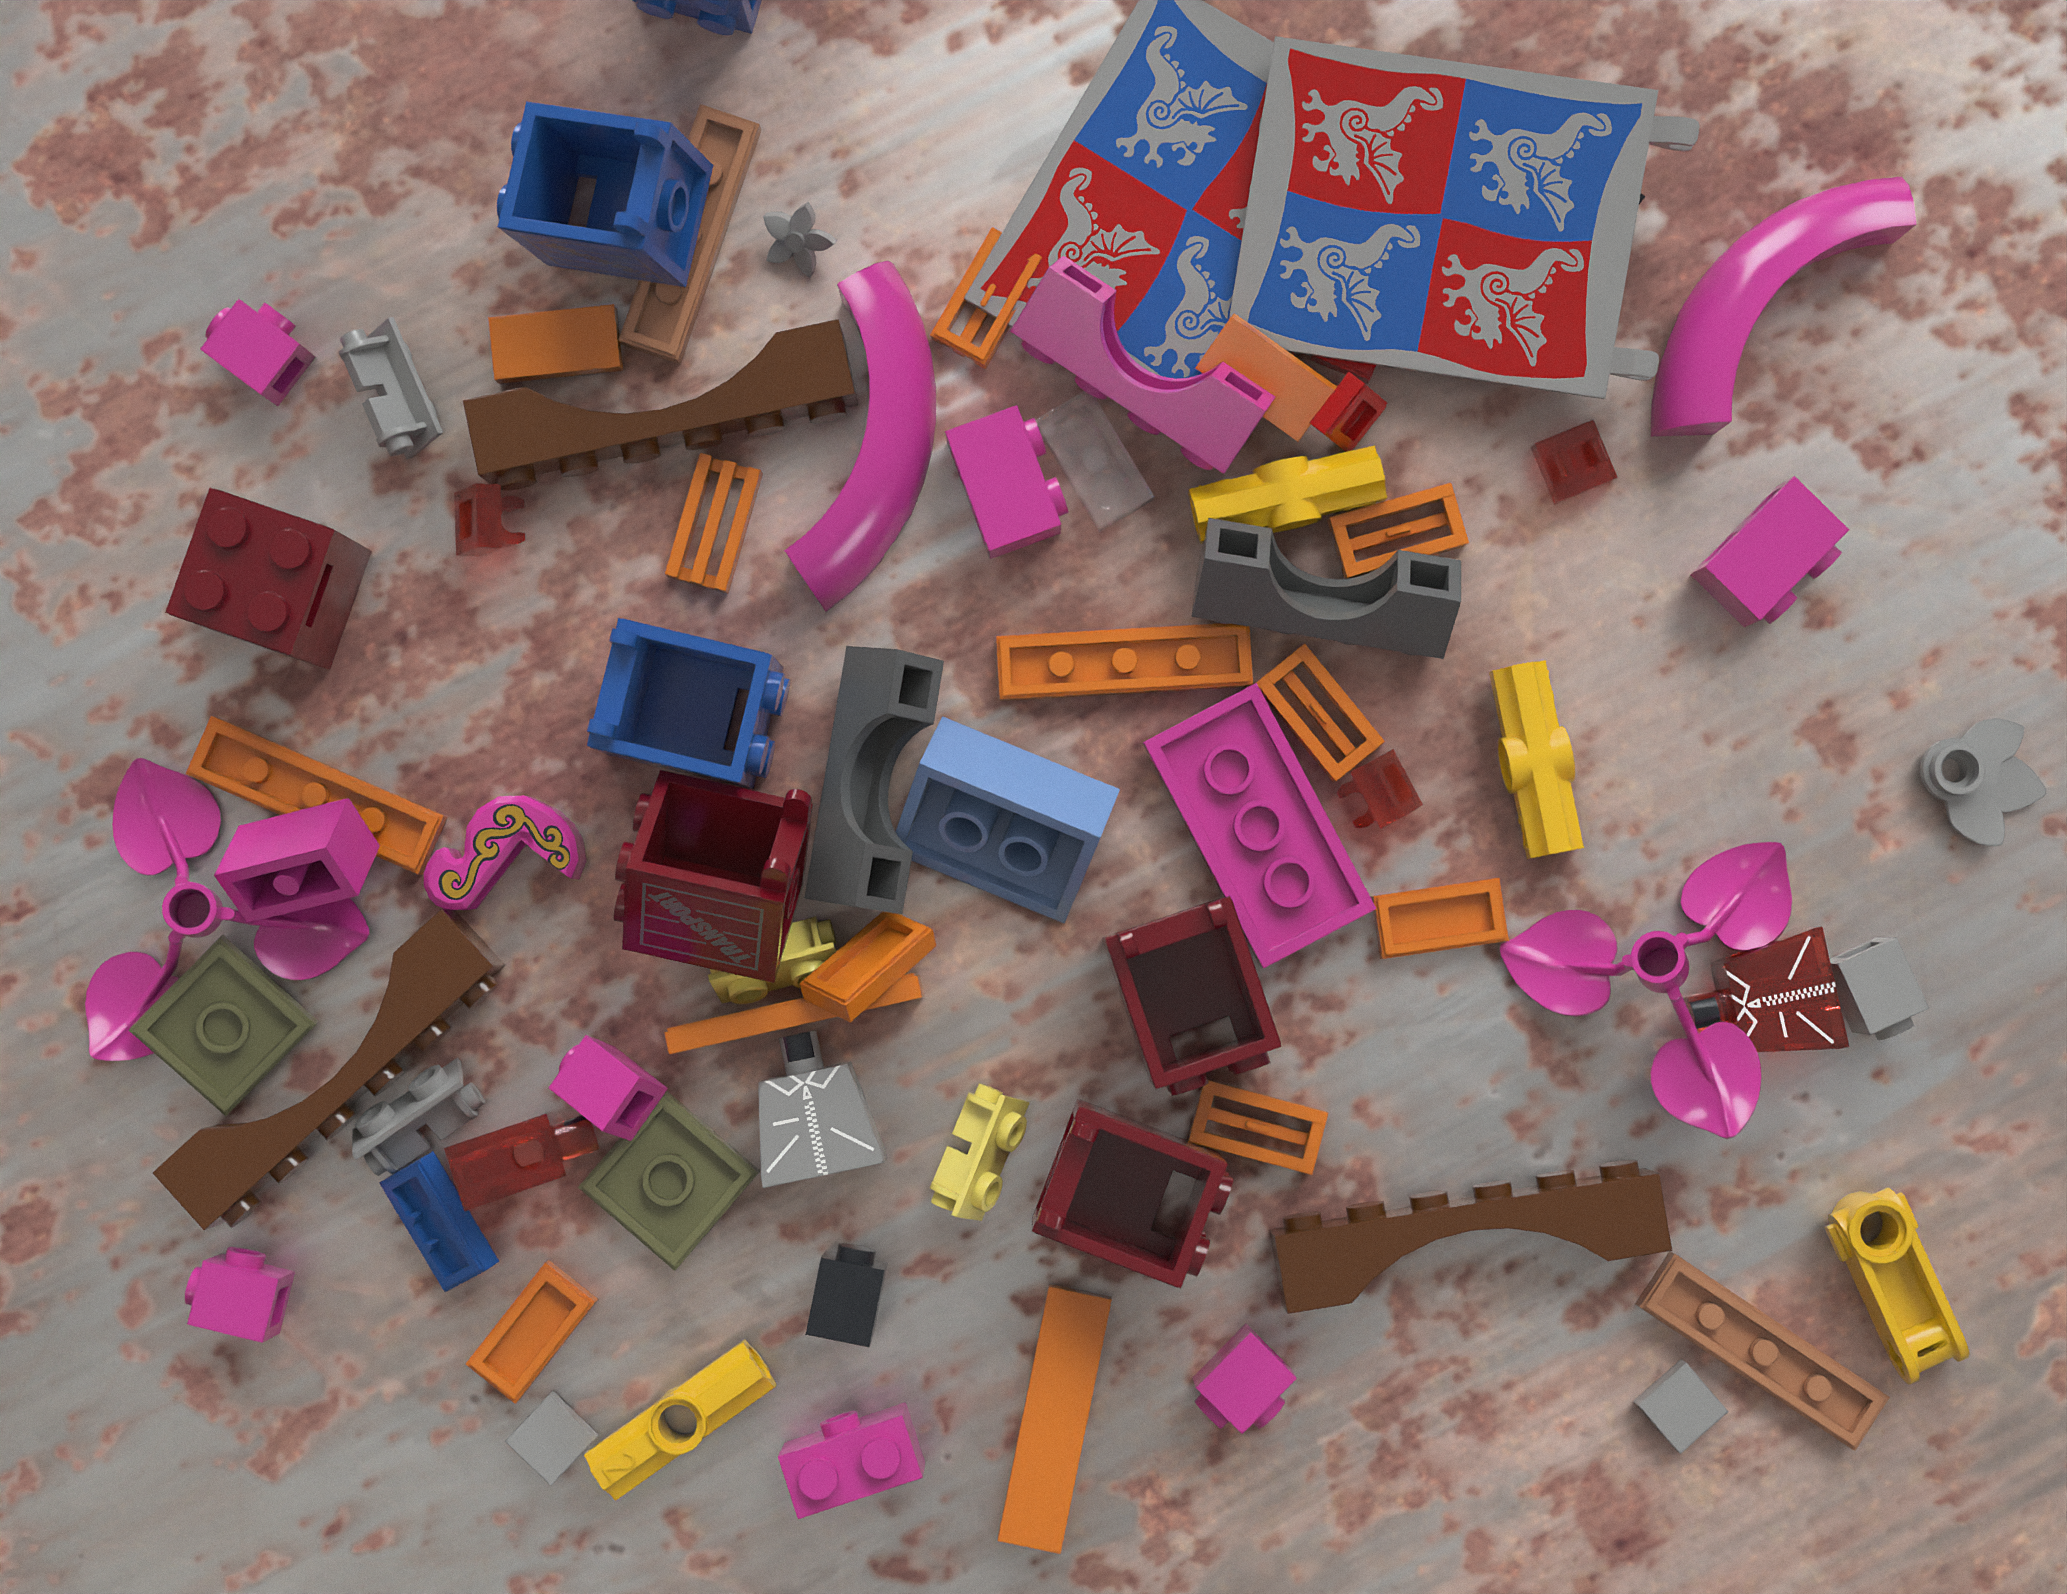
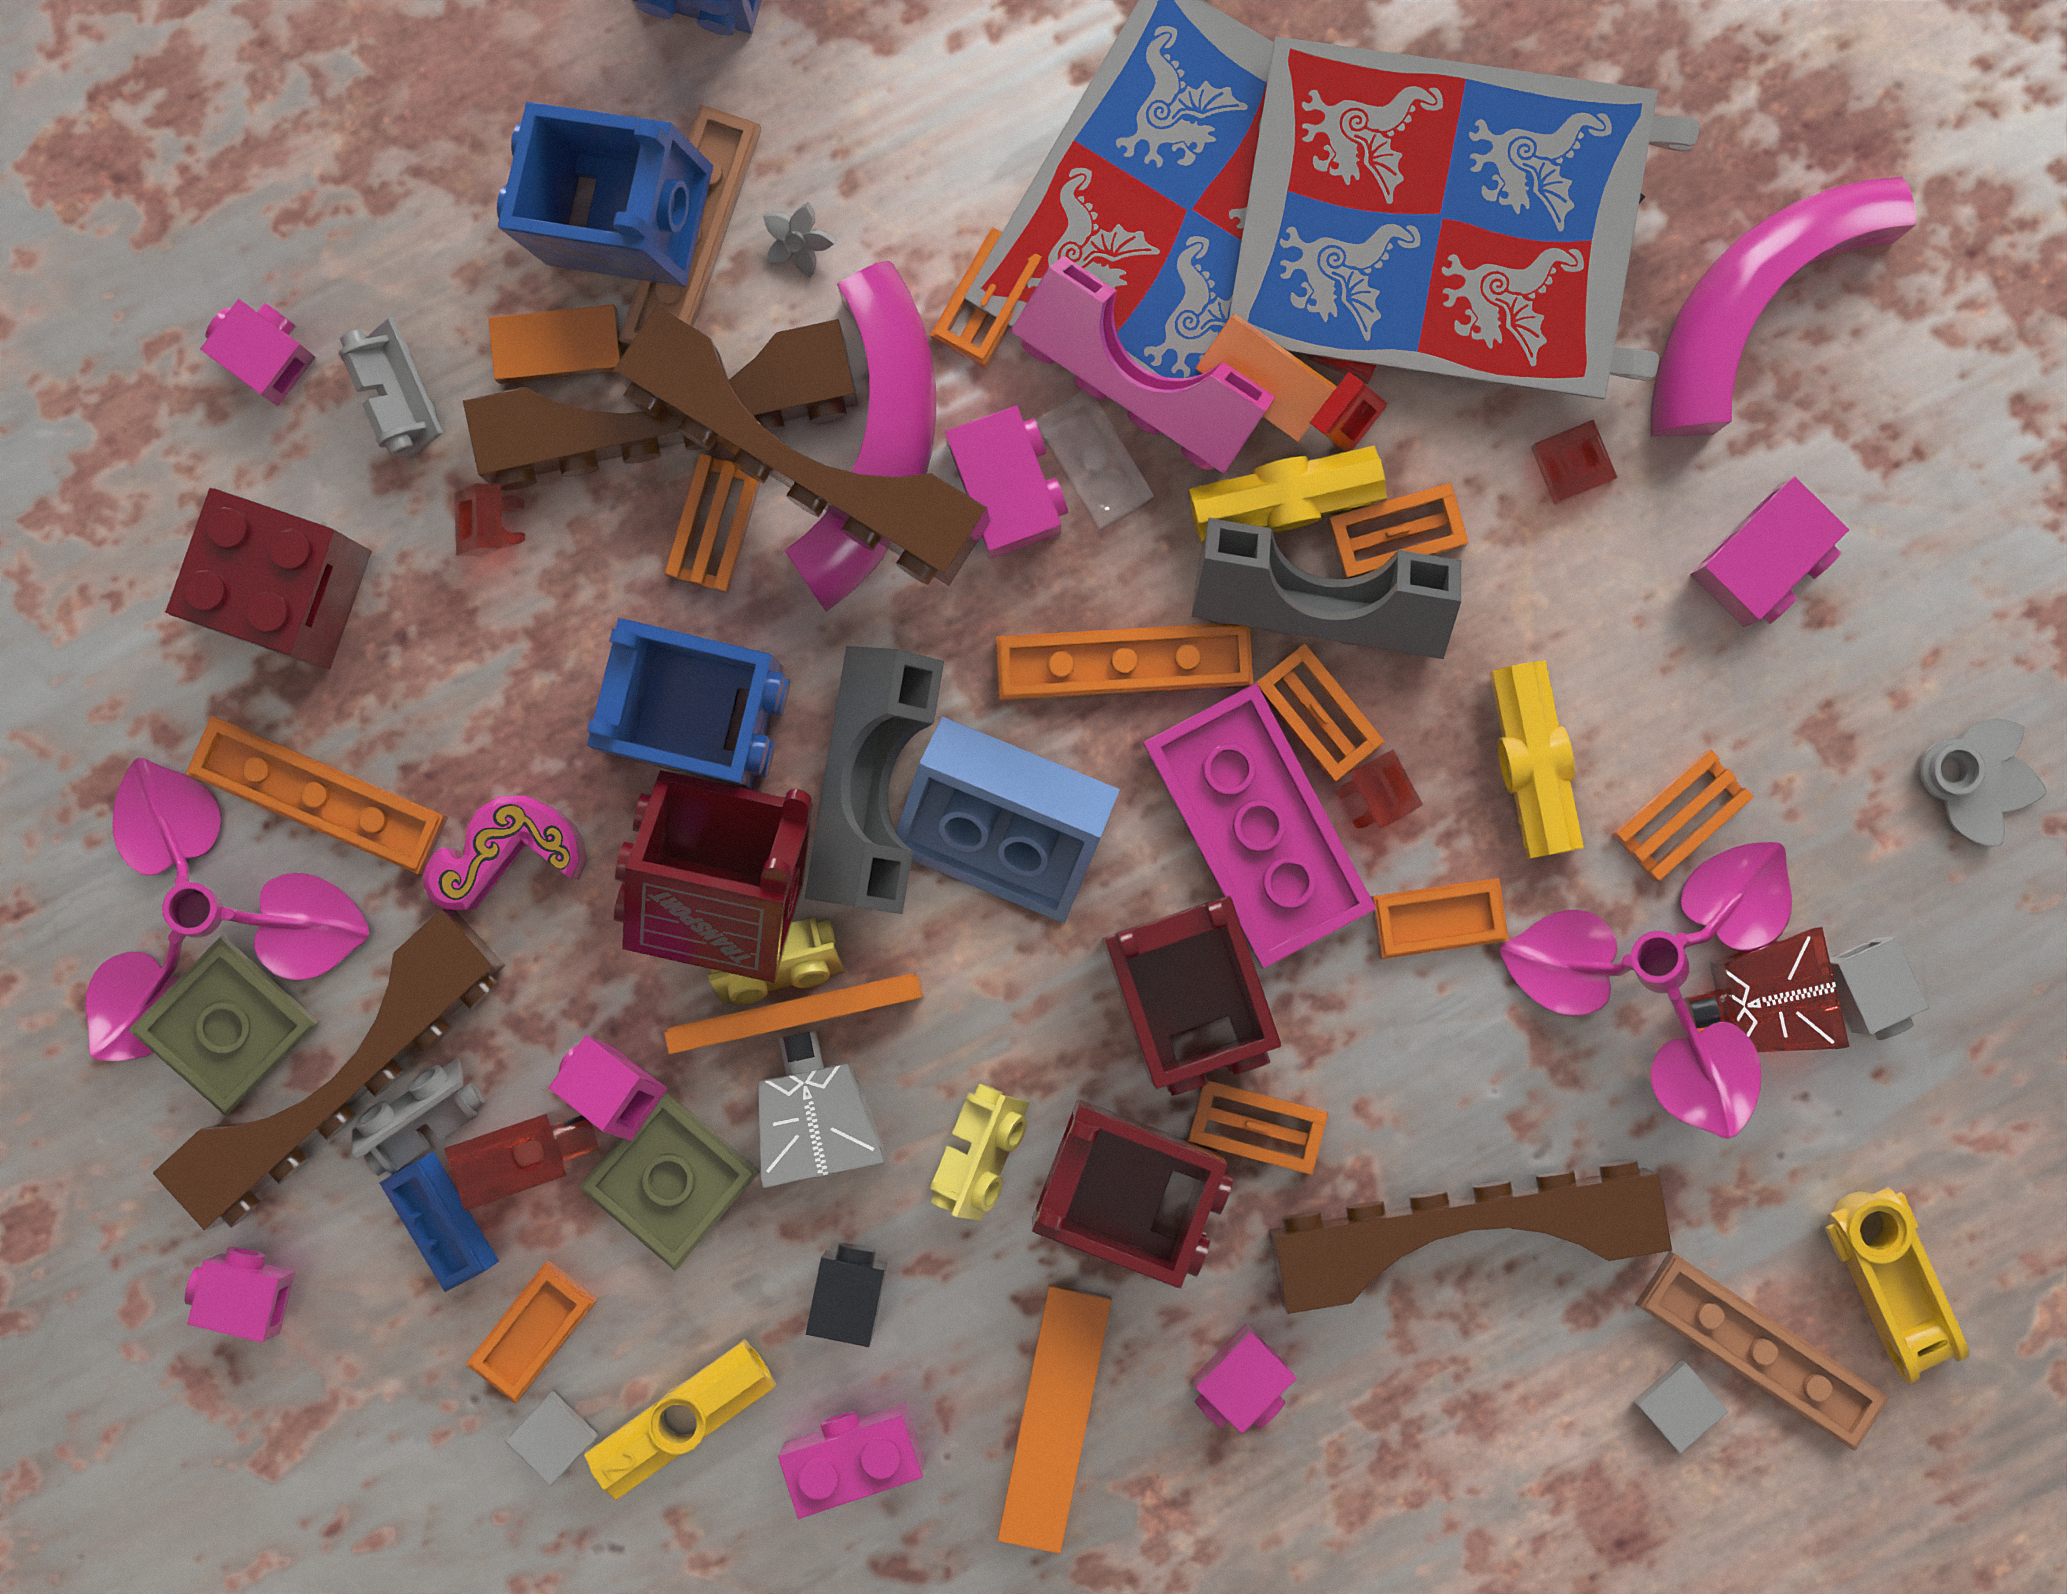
dark pink brick [214,798,380,923] -> none
orange tile [799,911,937,1023] -> none
none -> reddish brown arch [614,305,991,586]
none -> orange tile [1612,749,1754,882]

